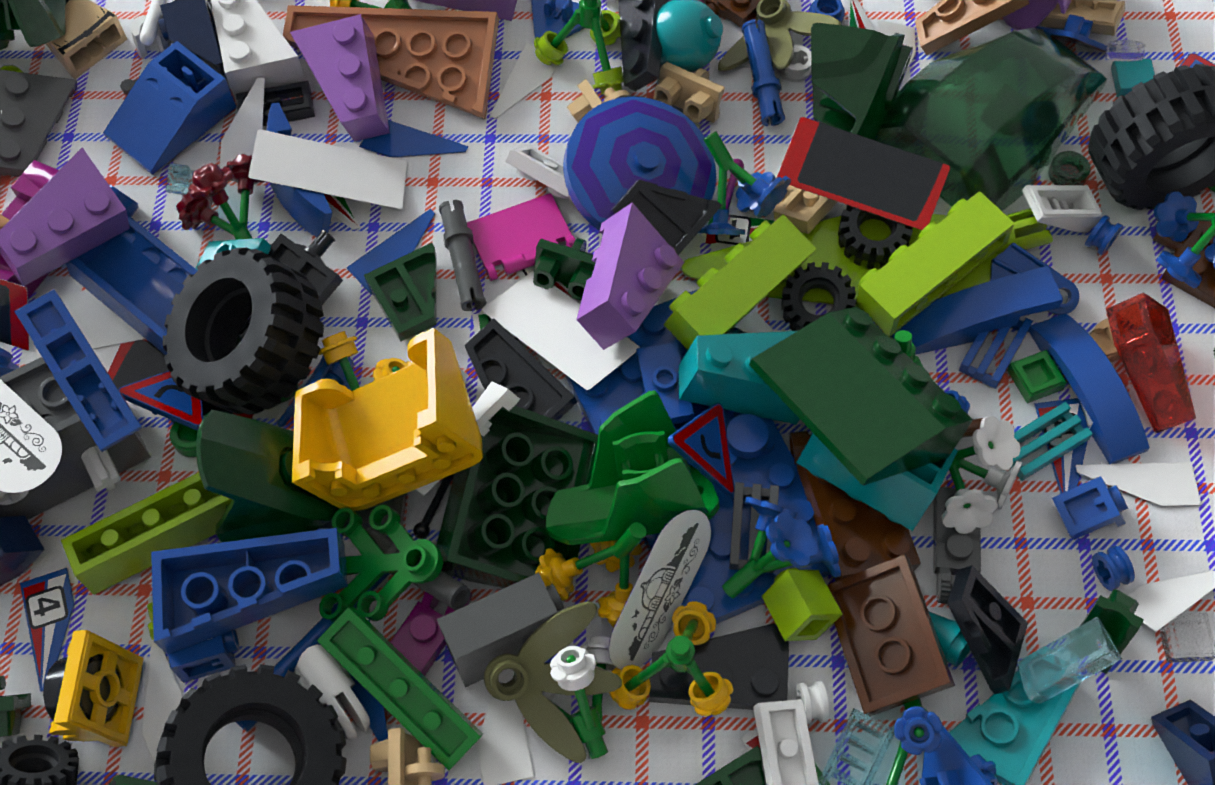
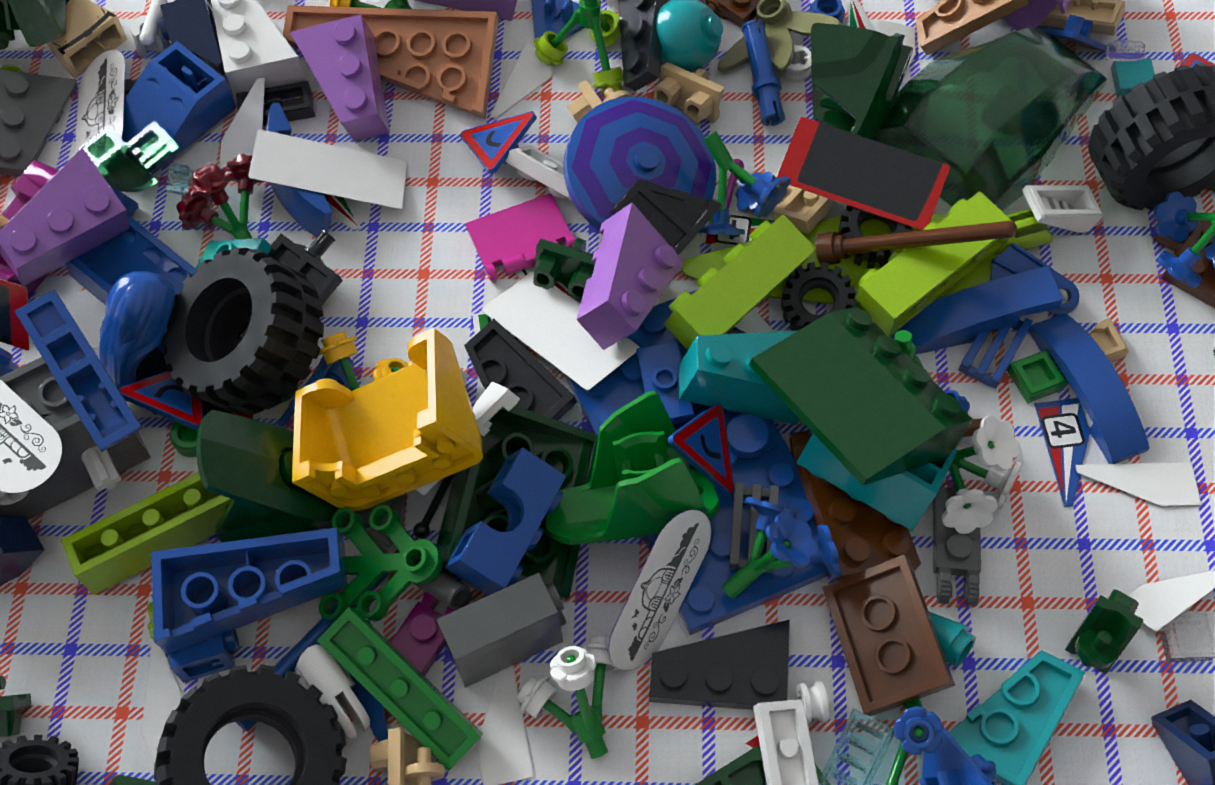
sticker [20,568,74,692] -> none
yellow piece [43,630,144,747] -> none
blue sticker [346,209,435,295] -> none
blue sticker [359,120,469,157] -> none
dark green wing [364,242,437,342] -> none
dark grey pin [439,200,487,311] -> none
olive plant [484,601,622,763] -> none
yellow plant [535,522,647,628] -> none
yellow plant [608,601,733,716] -> none
lime brick [761,568,843,641] -> none
black wing [947,565,1028,694] -> none
teal tile [1011,401,1093,481] -> none
clear light blue slope [1017,617,1122,704] -> none
clear green tile [1048,151,1090,185] -> none
blue bracket [1052,476,1128,540] -> none
blue bush [1085,215,1123,255] -> none
blue bush [1092,546,1135,591] -> none
clear red slope [1106,292,1196,433] -> none
none -> white sticker [75,50,125,167]
none -> clear green brick [78,121,179,192]
none -> blue hair [98,271,175,389]
none -> blue arch [445,447,566,595]
none -> piece [460,111,537,174]
none -> reddish brown piece [816,221,1017,265]

